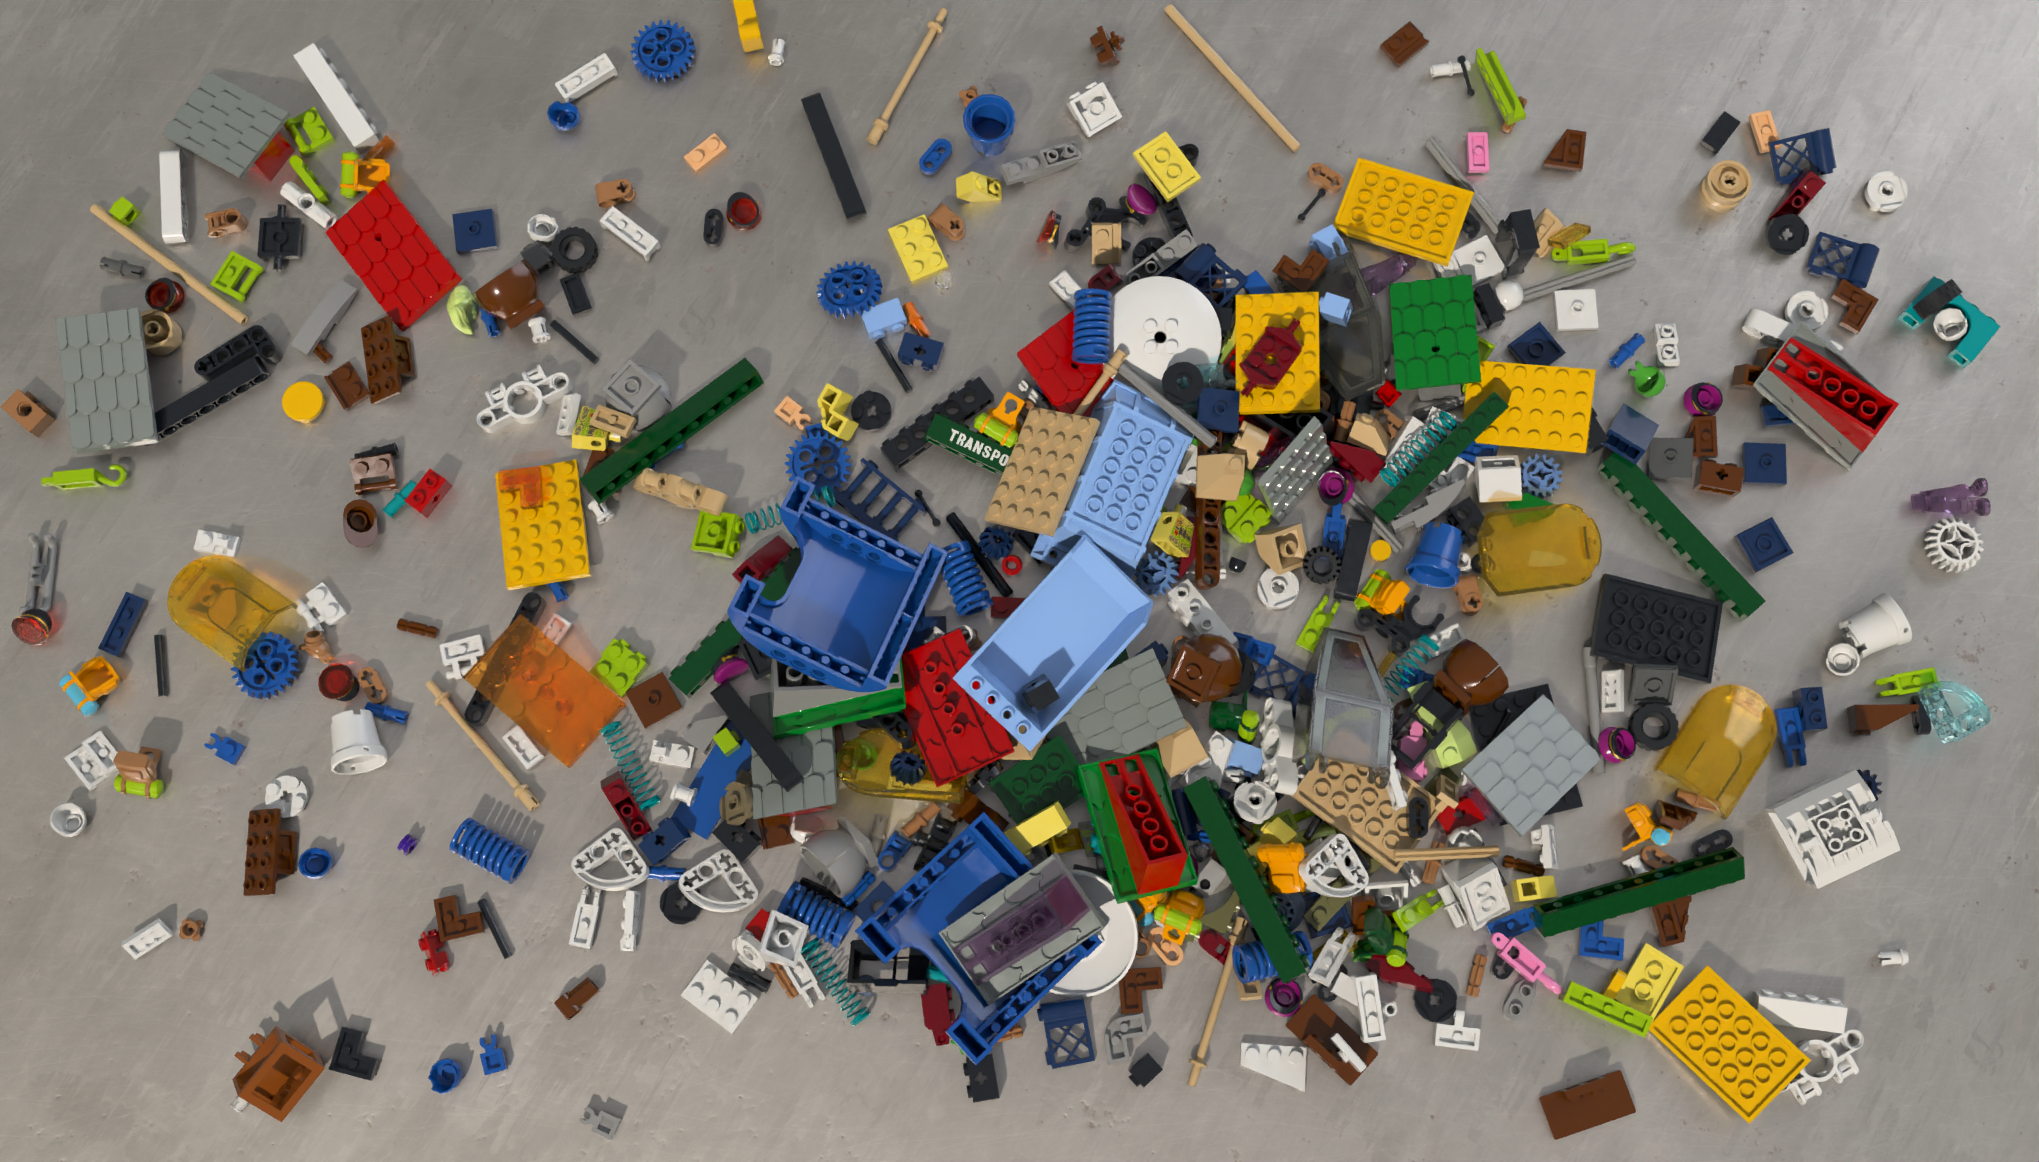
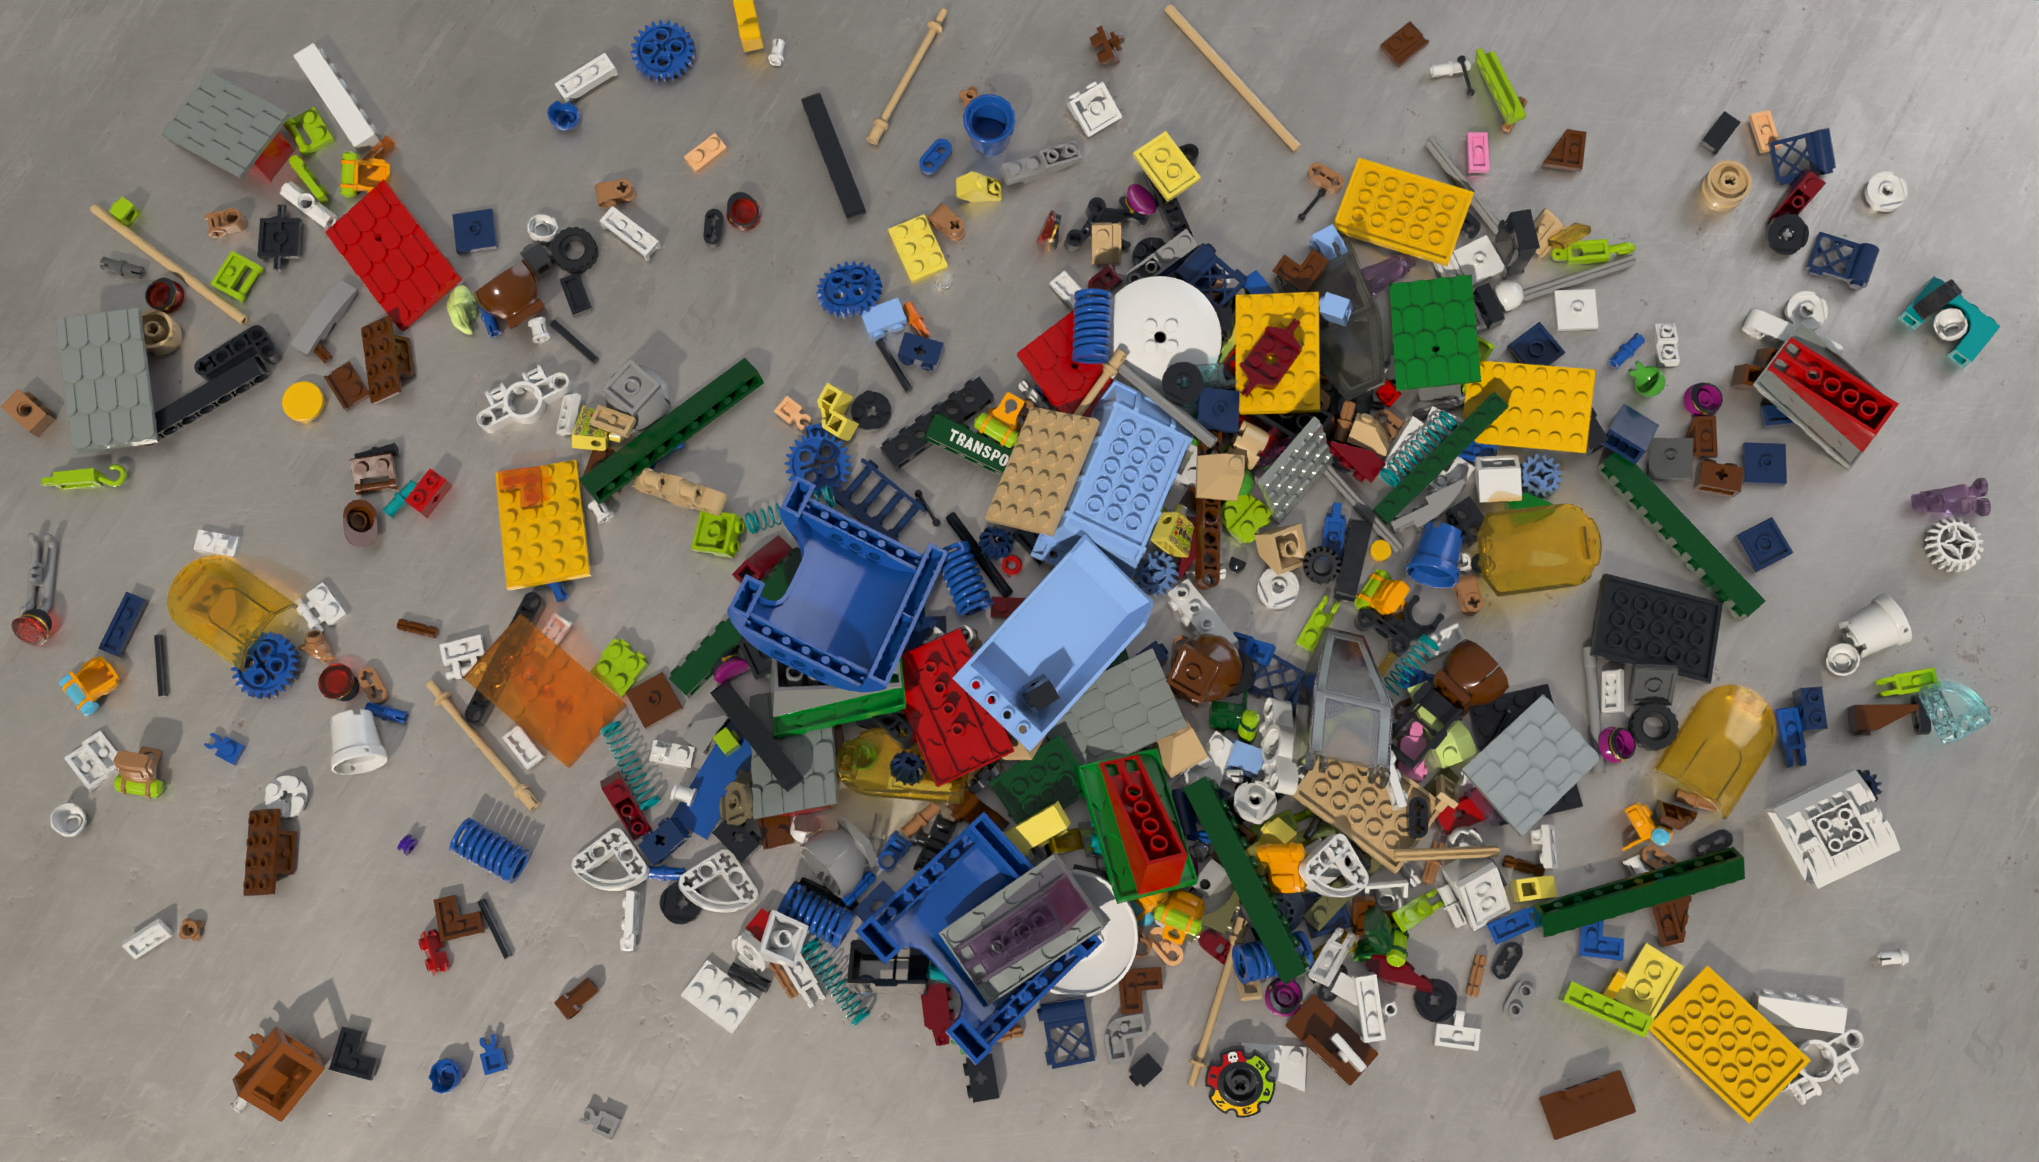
white beam [159,149,189,244] -> none
blue hair [298,847,332,880] -> none
white hinge [569,886,603,949] -> none
magenta piece [1317,468,1354,506] -> none
bright pink piece [1490,932,1562,995] -> none
reddish brown plate [1830,279,1879,335] -> none
none -> black piece [1205,1046,1276,1118]

